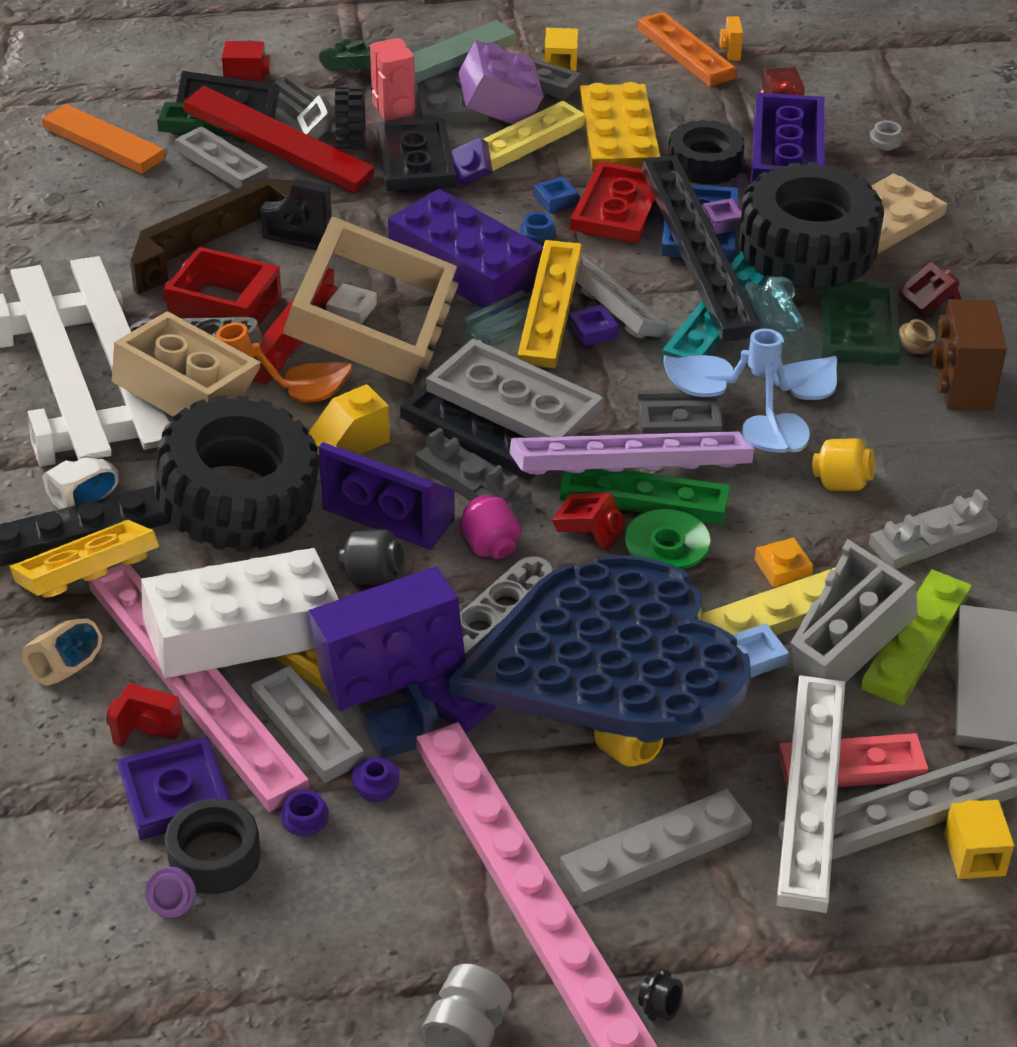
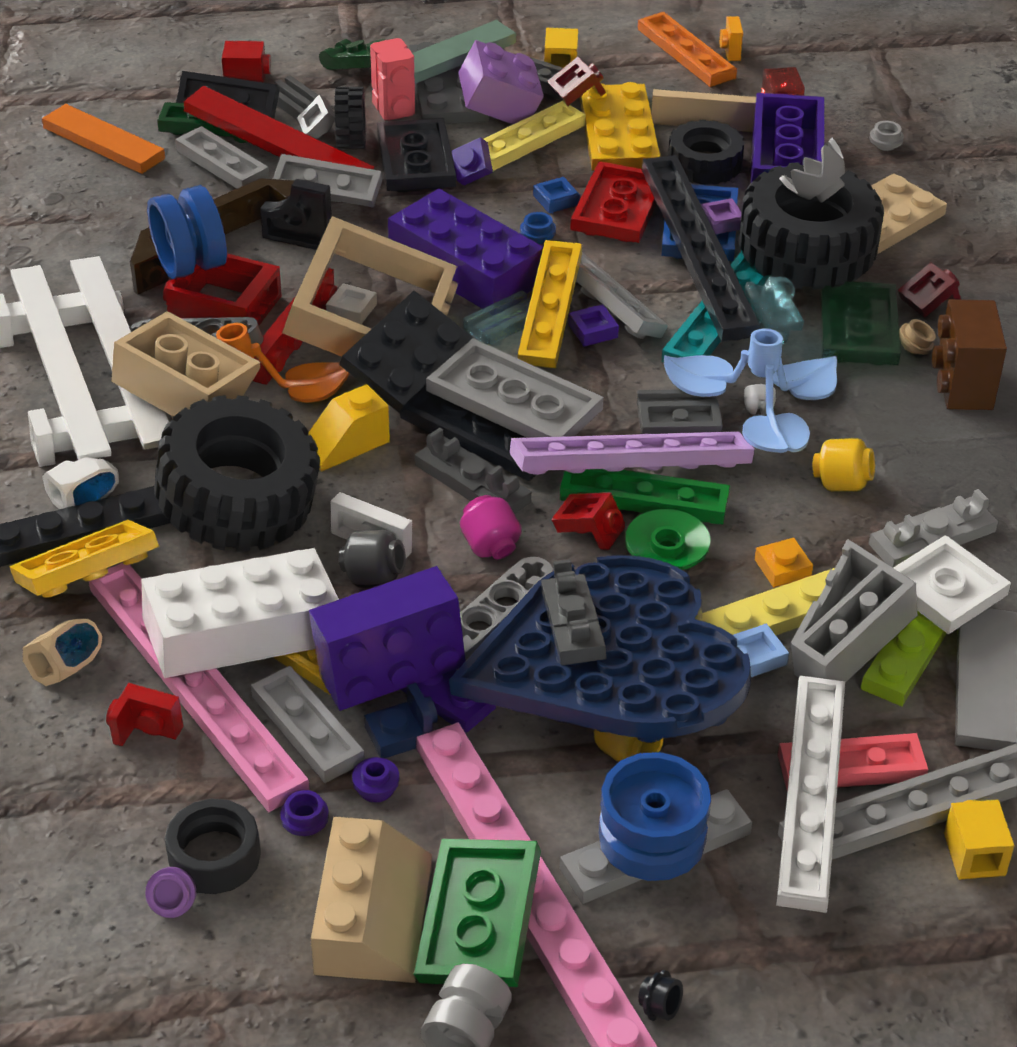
dark purple tile [116,736,230,840] -> none
dark purple slope [318,442,455,550] -> none
none -> blue wheel [147,185,227,280]
none -> light grey plate [273,154,383,207]
none -> tan slope [311,817,432,983]
none -> white plate [331,492,412,558]
none -> black plate [339,291,474,413]
none -> green plate [414,839,541,987]
none -> dark grey plate [541,559,607,665]
none -> dark red bracket [547,57,606,106]
none -> blue wheel [598,752,711,881]
none -> tan tile [651,89,756,132]
none -> white hinge [744,384,776,416]
none -> light grey piece [779,137,845,203]
none -> white plate [893,535,1011,634]

